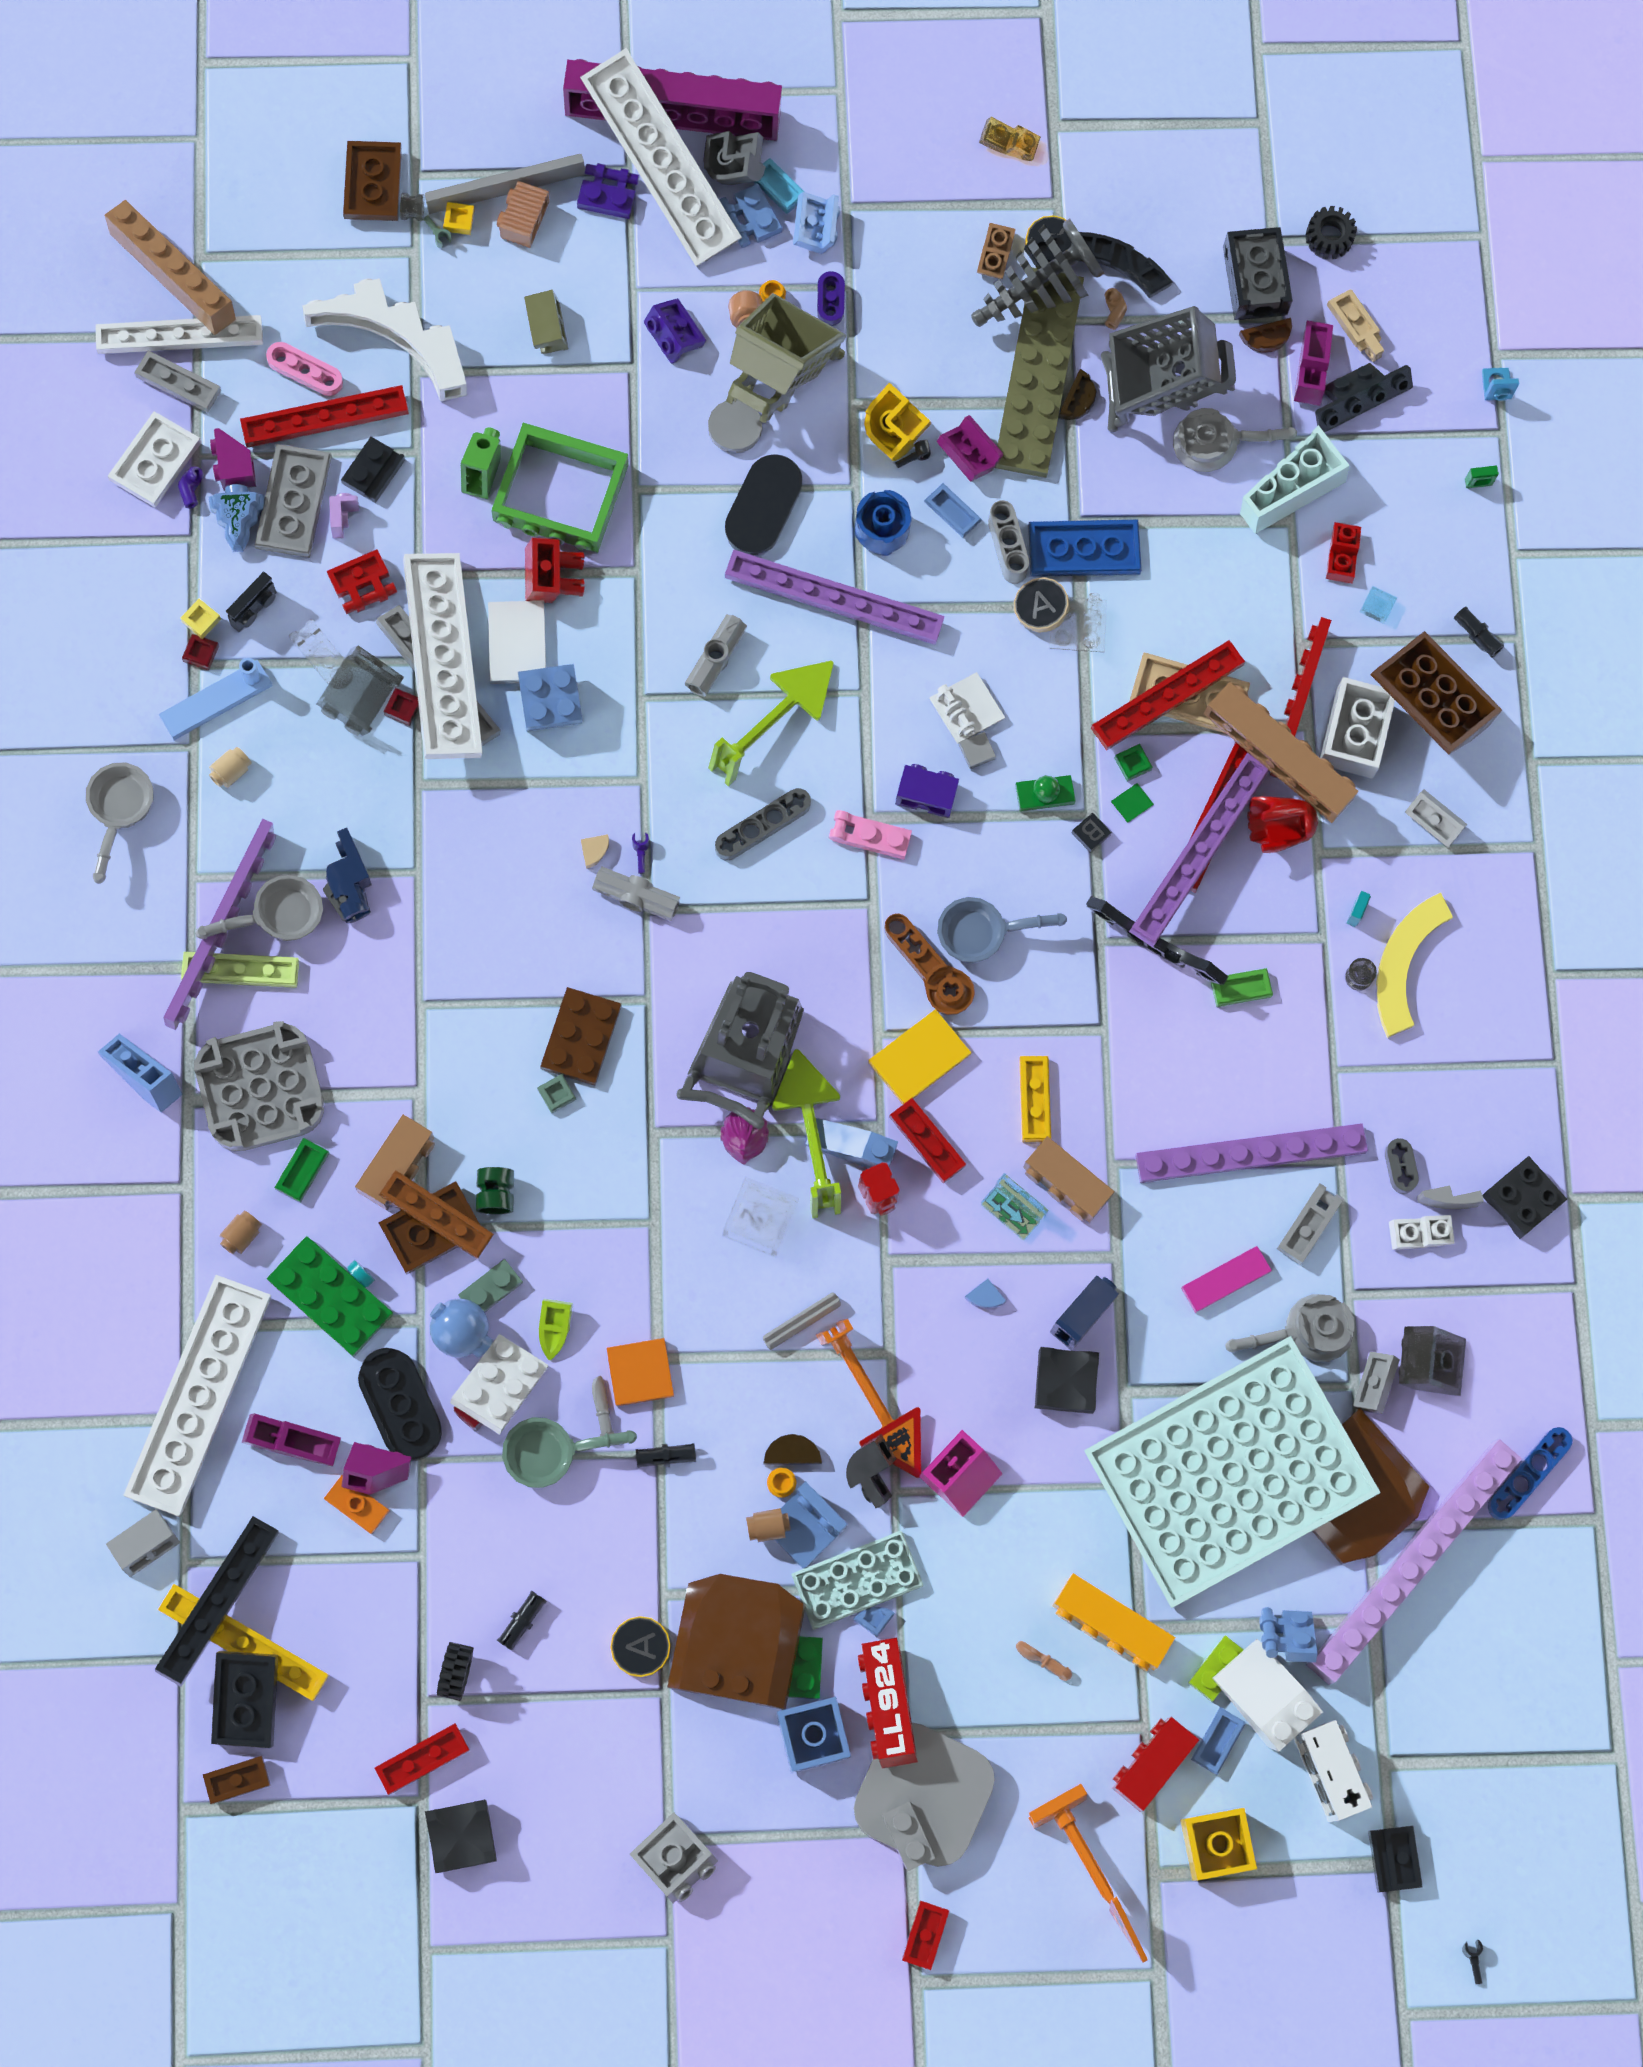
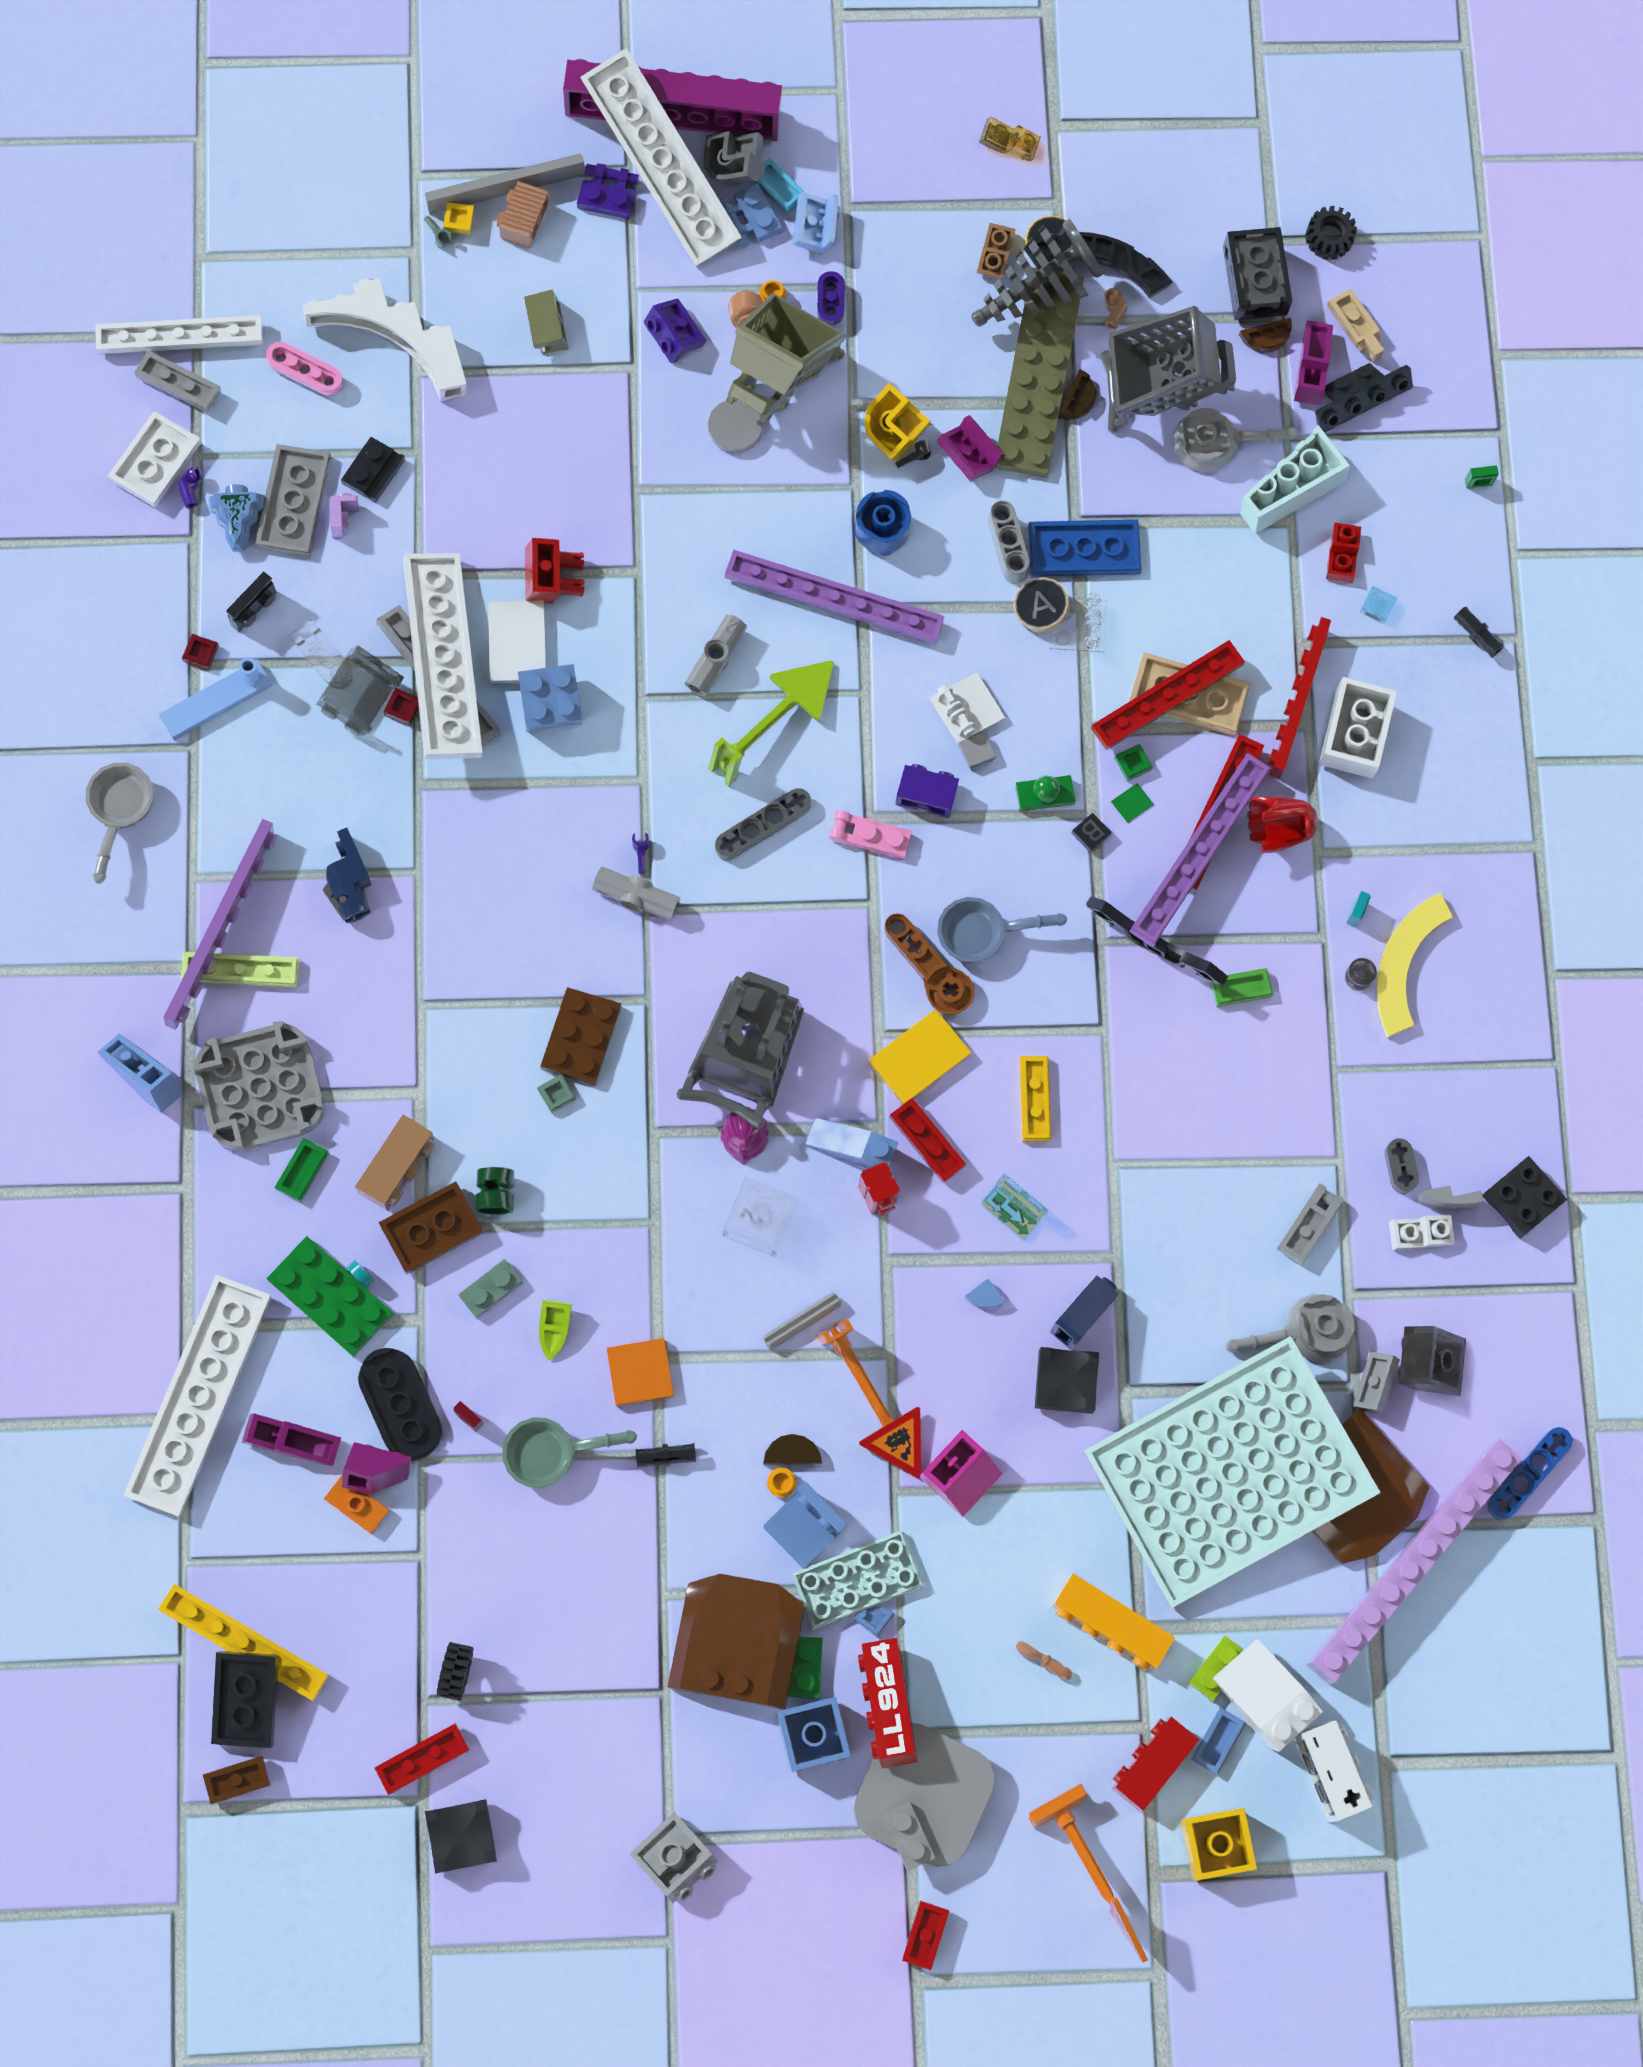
medium nougat brick [104,199,236,335] -> none
light grey hinge [106,1509,180,1577] -> none
black plate [155,1516,279,1687] -> none
light yellow tile [180,598,221,639] -> none
light grey piece [195,875,323,941] -> none
tan brick [209,747,252,788] -> none
magenta slope [210,428,257,491] -> none
medium nougat brick [219,1210,262,1255] -> none
red plate [240,385,409,448] -> none
red plate [326,549,398,615] -> none
reddish brown plate [343,141,402,221] -> none
dark orange tile [379,1170,494,1260] -> none
clear smoke wheel [400,192,425,222] -> none
medium blue brick [430,1298,493,1358] -> none
white plate [450,1334,548,1435] -> none
bright green torso [460,427,501,499] -> none
bright green window [491,422,629,553] -> none
black pin [496,1590,547,1651] -> none
tan tile [580,834,609,869] -> none
light grey piece [592,1375,614,1436] -> none
black tile [610,1616,670,1678] -> none
black tile [725,454,802,556] -> none
medium nougat brick [746,1508,791,1543] -> none
lime piece [772,1049,841,1219] -> none
black brick [846,1434,896,1509] -> none
medium blue tile [924,483,982,538] -> none
medium nougat brick [1023,1136,1115,1223] -> none
medium lavender plate [1135,1123,1368,1183] -> none
dark pink tile [1181,1246,1272,1313] -> none
medium nougat brick [1204,682,1359,823] -> none
medium blue plate [1259,1607,1317,1662] -> none
black plate [1368,1826,1423,1893] -> none
reddish brown slope [1370,631,1502,755] -> none
light grey plate [1405,789,1468,847] -> none
black hand [1462,1939,1483,1985] -> none
dark azure bracket [1482,368,1520,401] -> none

